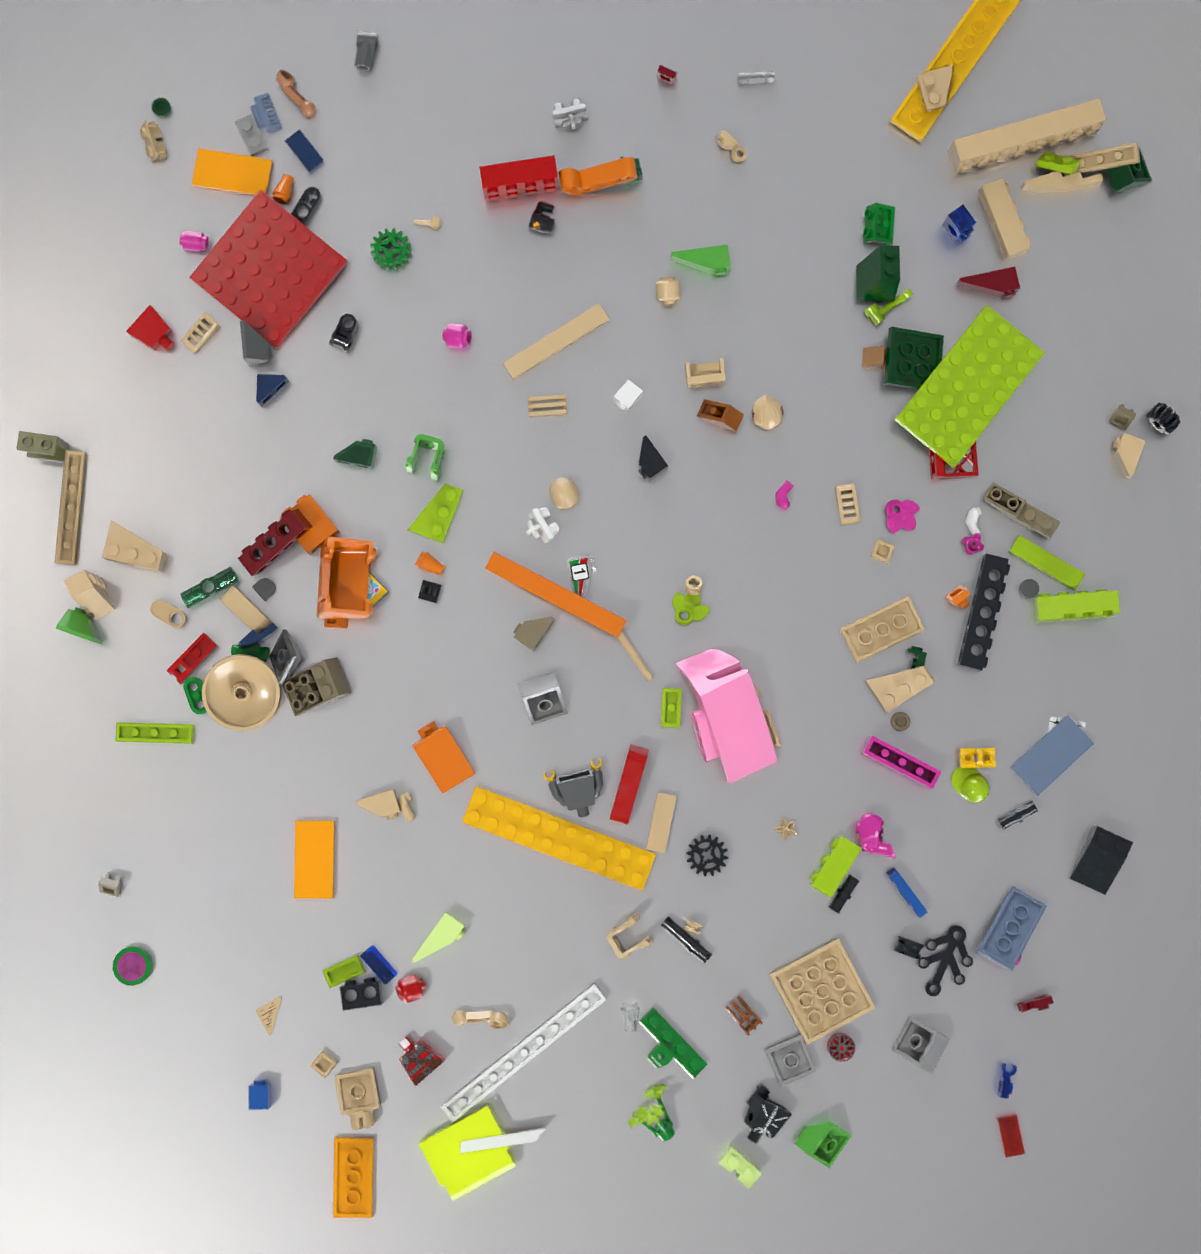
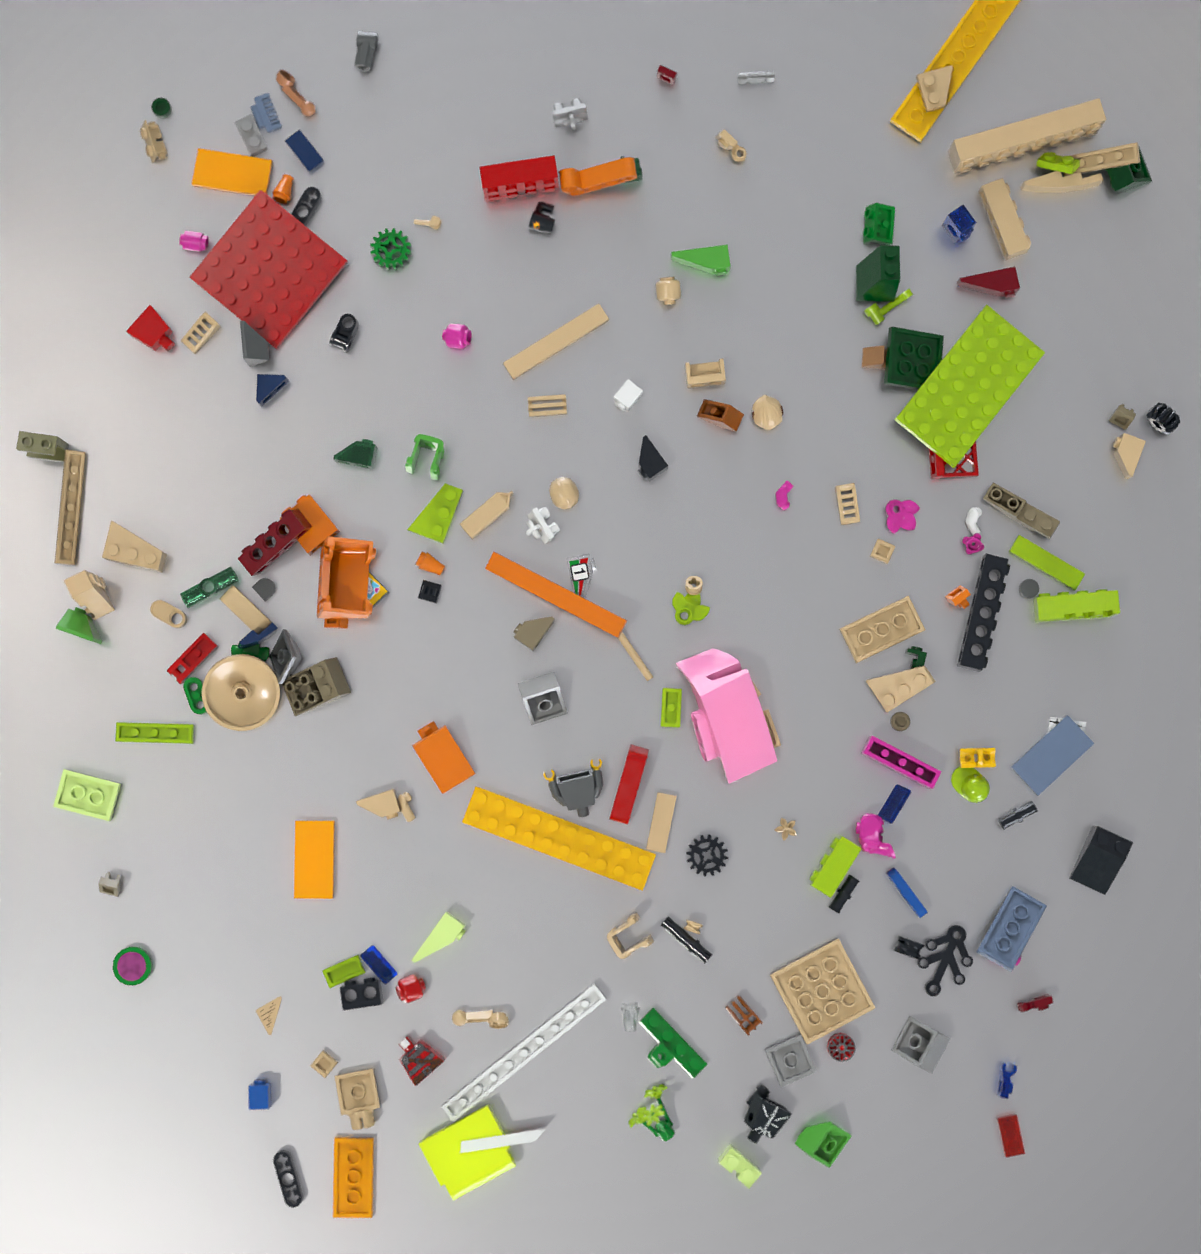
none -> yellowish green plate [53,769,121,821]
none -> black beam [273,1150,303,1208]
none -> tan piece [460,491,513,540]
none -> clear blue slope [878,784,911,824]

